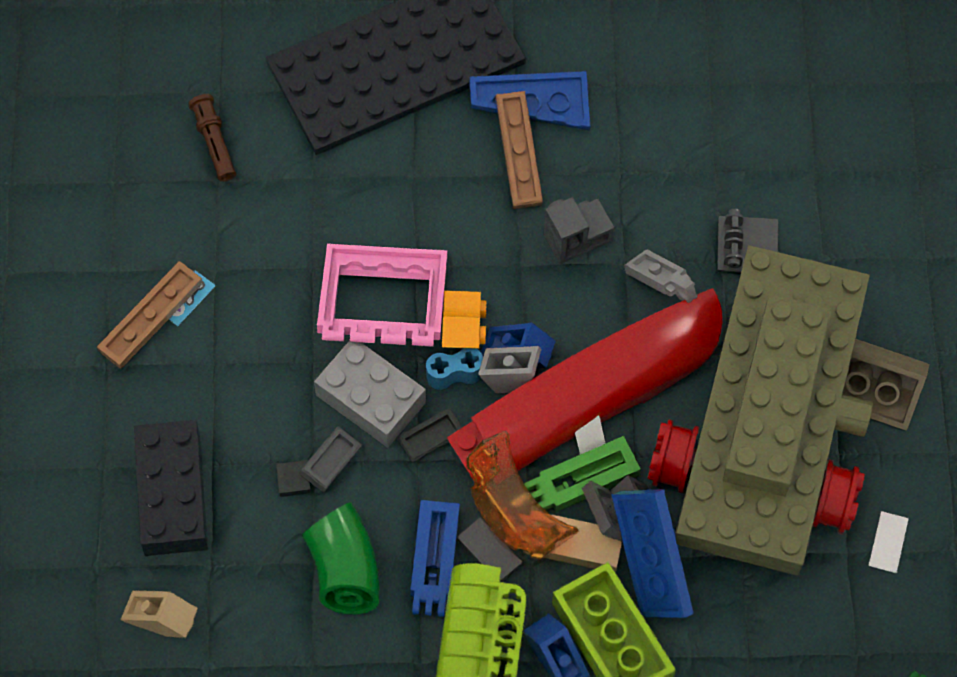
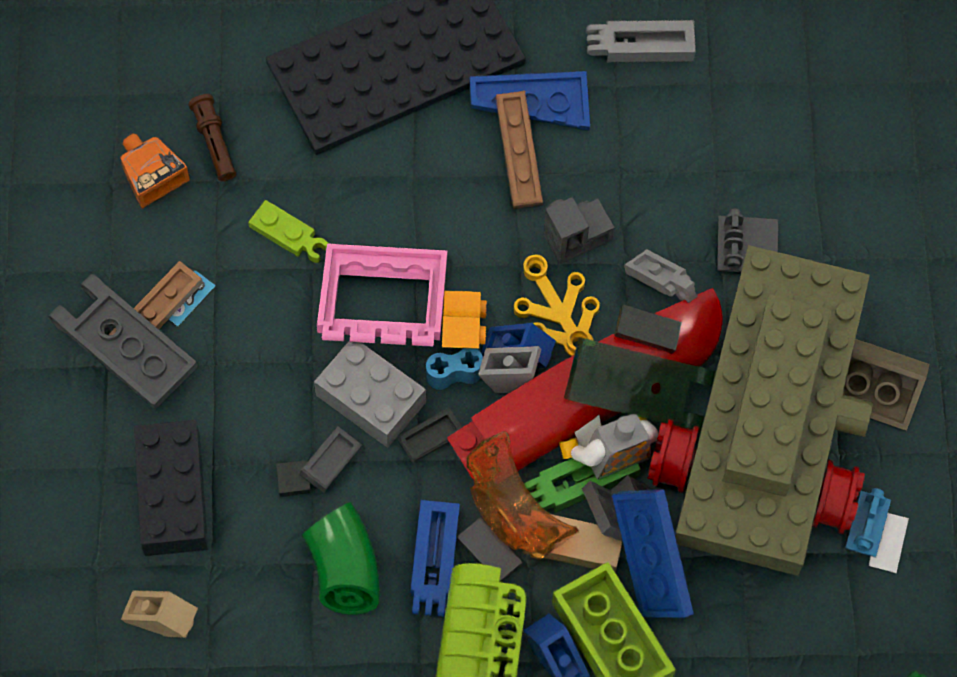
none -> dark grey hinge [48,273,198,410]
none -> orange torso [120,134,190,208]
none -> lime plate [248,200,329,263]
none -> yellow plant [514,254,600,356]
none -> torso [559,410,658,480]
none -> clear green hinge [564,337,716,431]
none -> light grey hinge [587,20,695,62]
none -> pearl dark grey tile [614,304,682,354]
none -> dark azure hinge [845,488,891,557]

